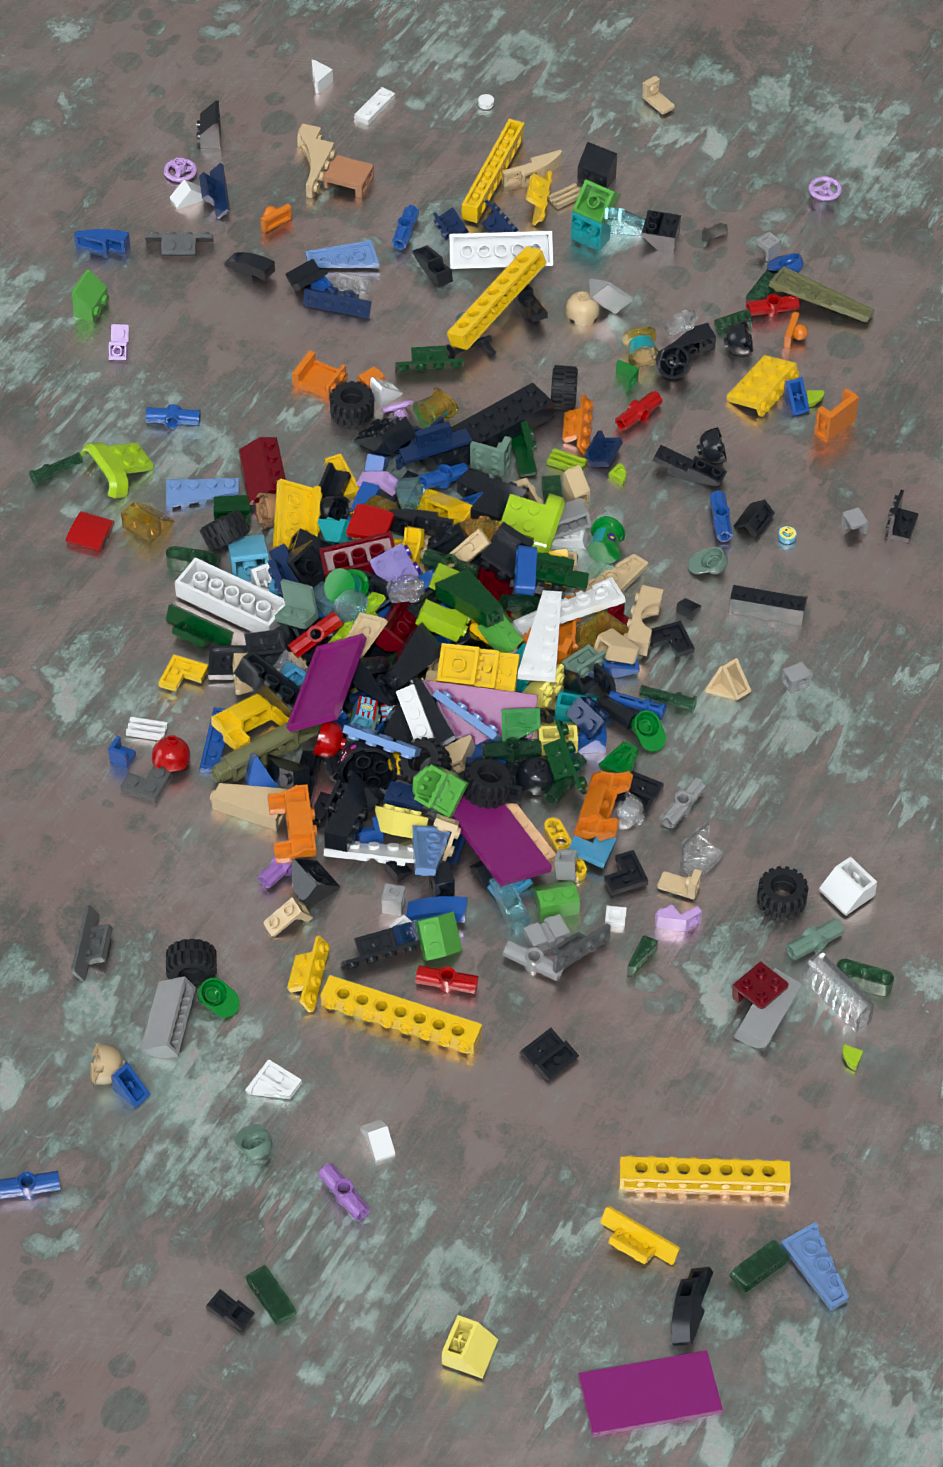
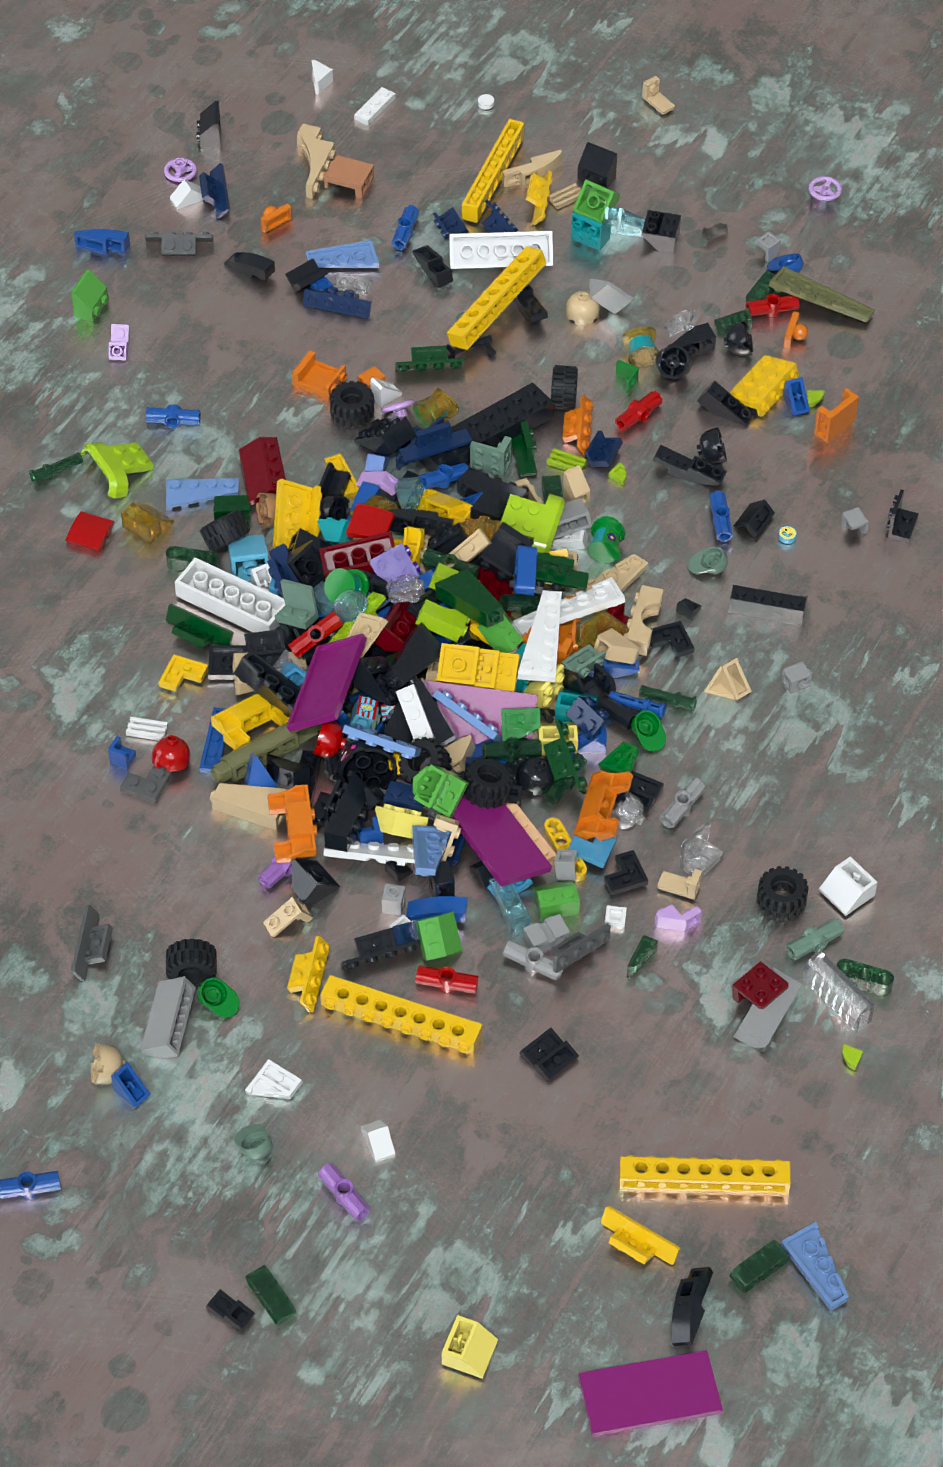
none -> black slope [697,381,755,427]

